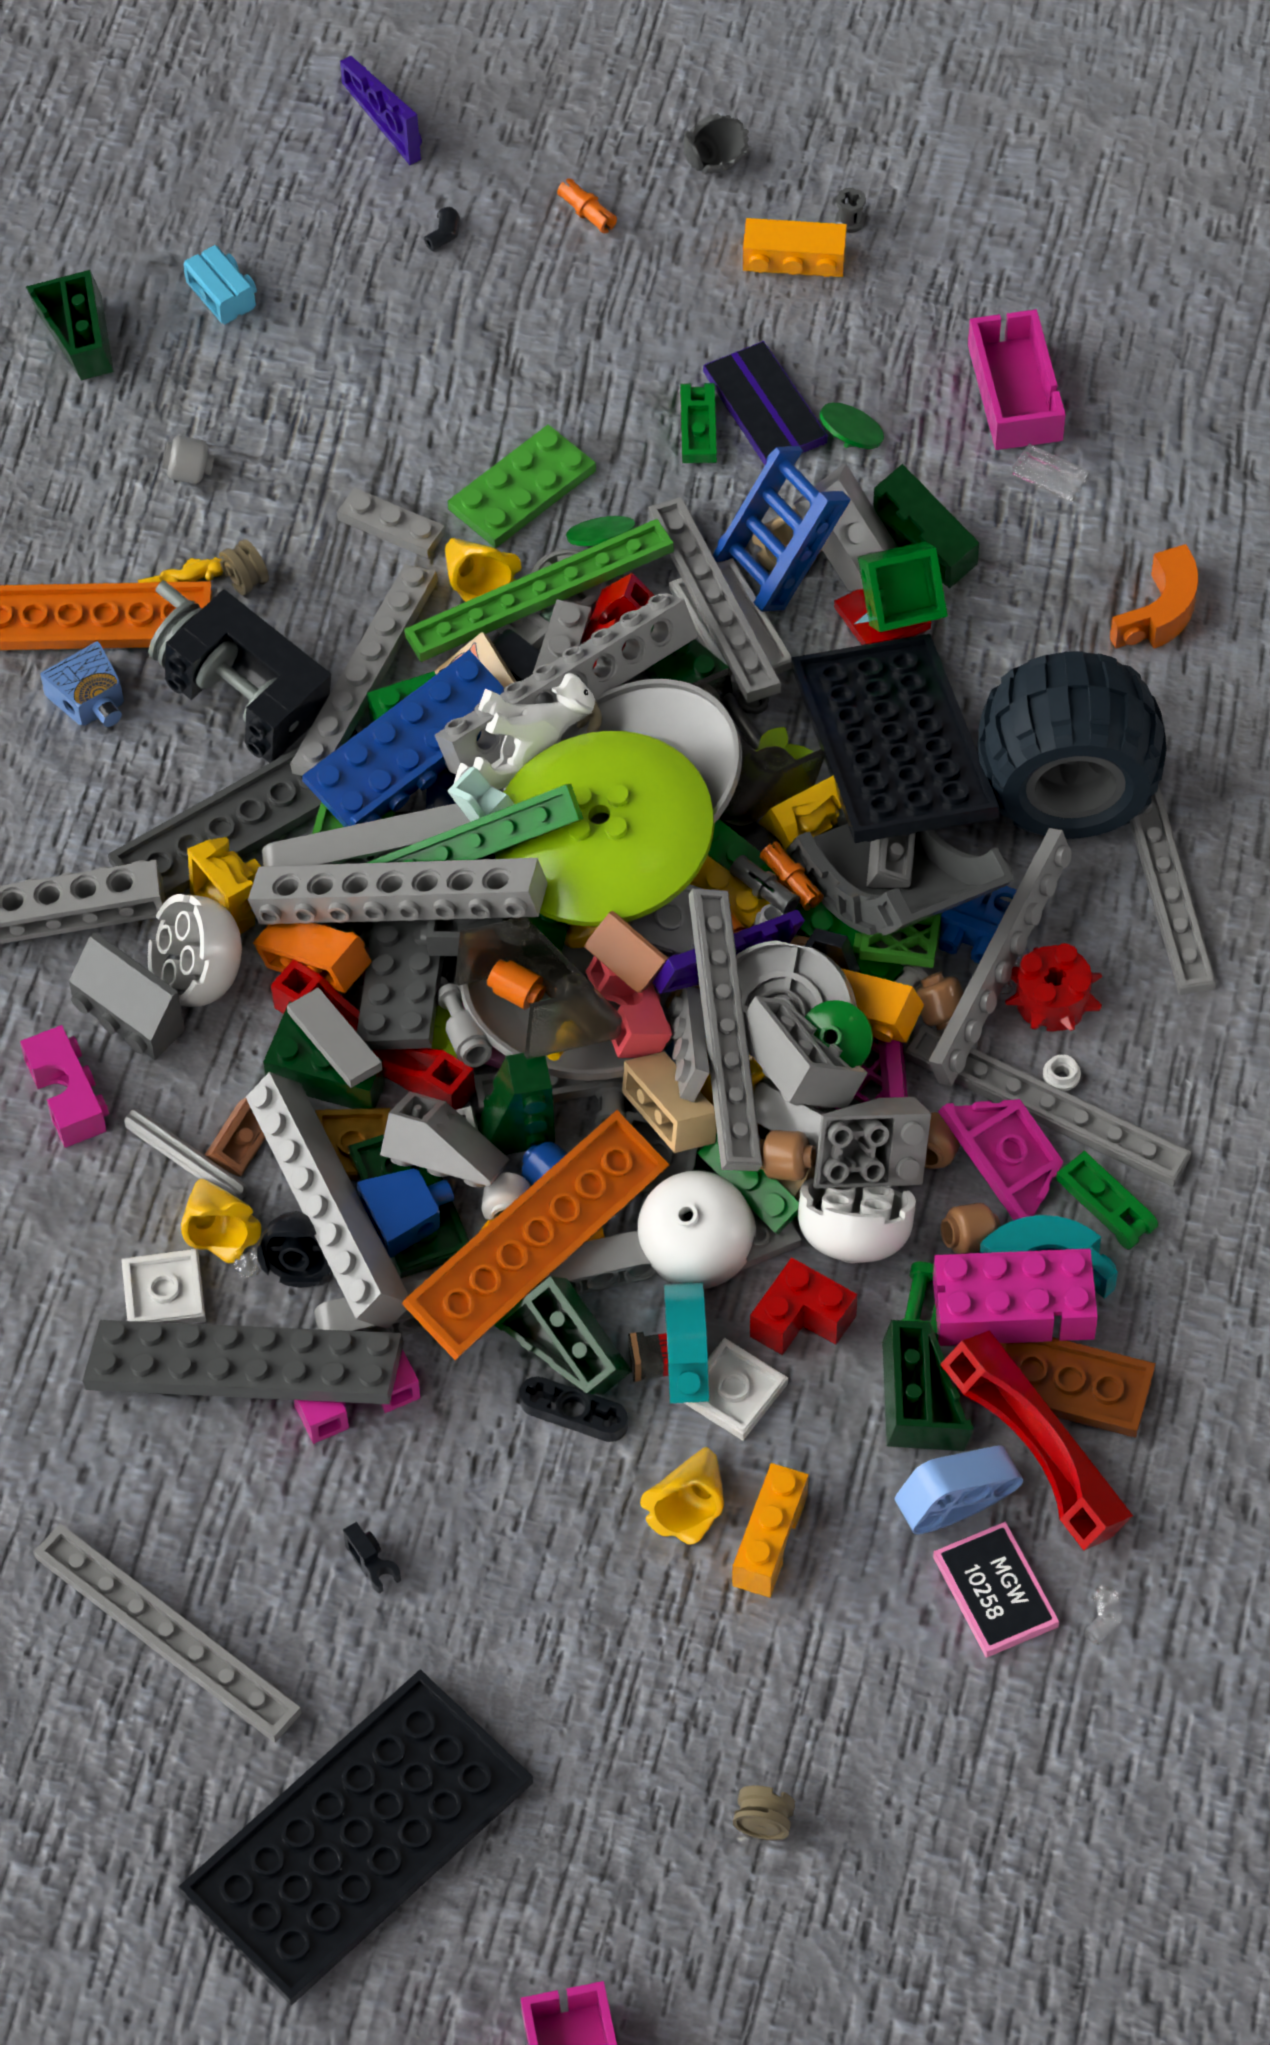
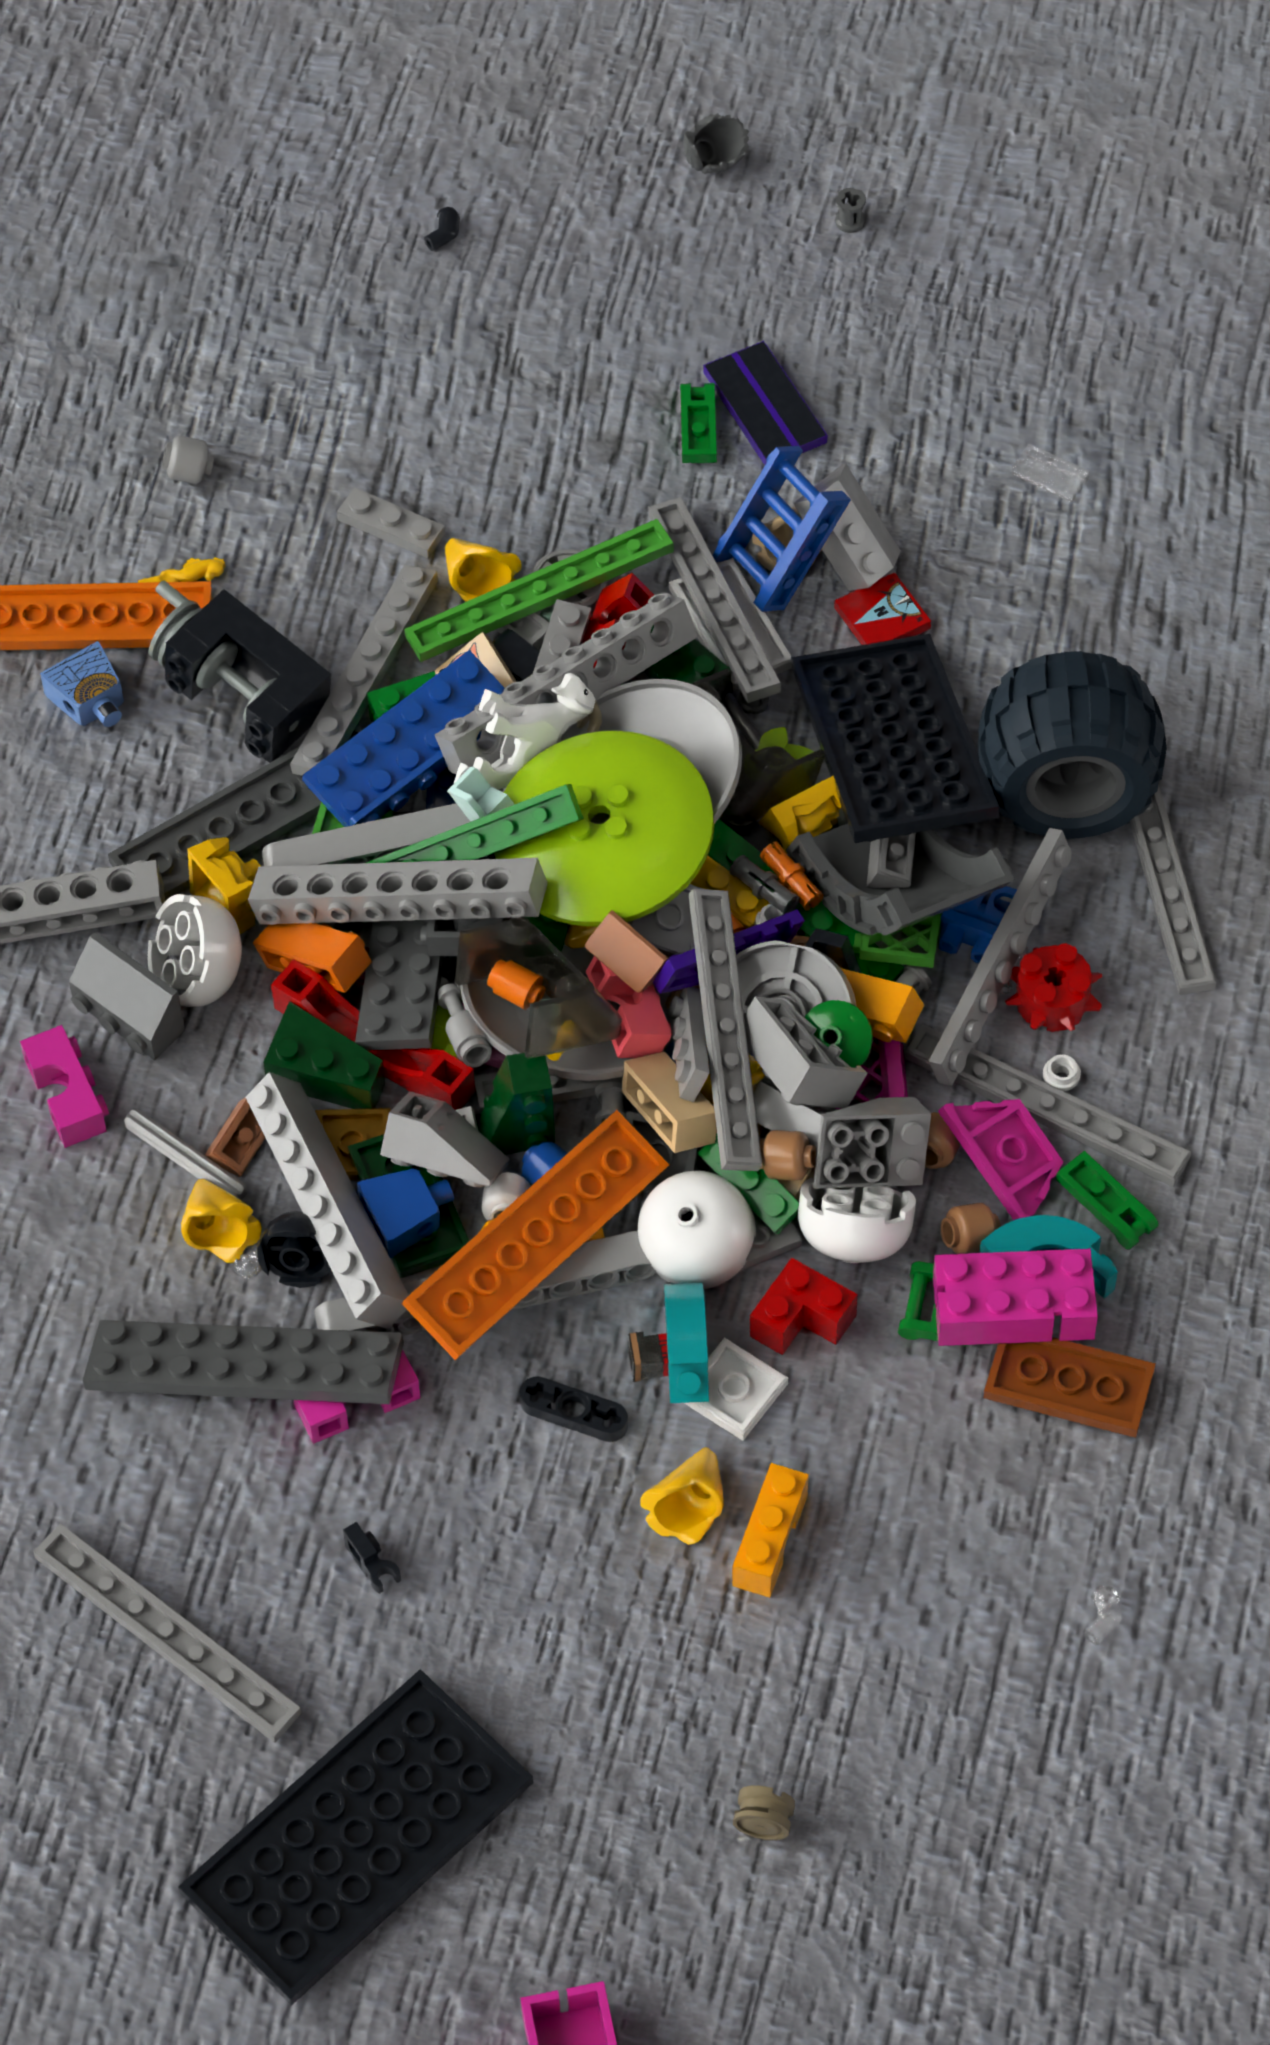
dark green wedge [26,270,114,381] -> none
white tile [121,1249,206,1324] -> none
medium azure brick [183,245,257,325] -> none
dark tan wheel [219,539,269,595] -> none
light grey tile [287,988,382,1088] -> none
dark purple wing [340,56,422,165] -> none
bright green plate [447,424,596,548] -> none
dark green wedge [494,1276,632,1395] -> none
orange pin [557,178,617,234] -> none
green piece [566,516,636,546] -> none
light orange brick [743,218,847,277] -> none
green piece [820,402,884,449] -> none
green piece [858,541,948,632] -> none
dark green wedge [873,464,979,589] -> none
dark green wedge [882,1320,974,1451] -> none
light blue beam [894,1445,1023,1535] -> none
medium nougat head [916,972,964,1030] -> none
black tile [933,1521,1059,1658] -> none
red arch [940,1330,1133,1551] -> none
dark pink piece [968,309,1066,450] -> none
orange arch [1110,544,1198,649] -> none

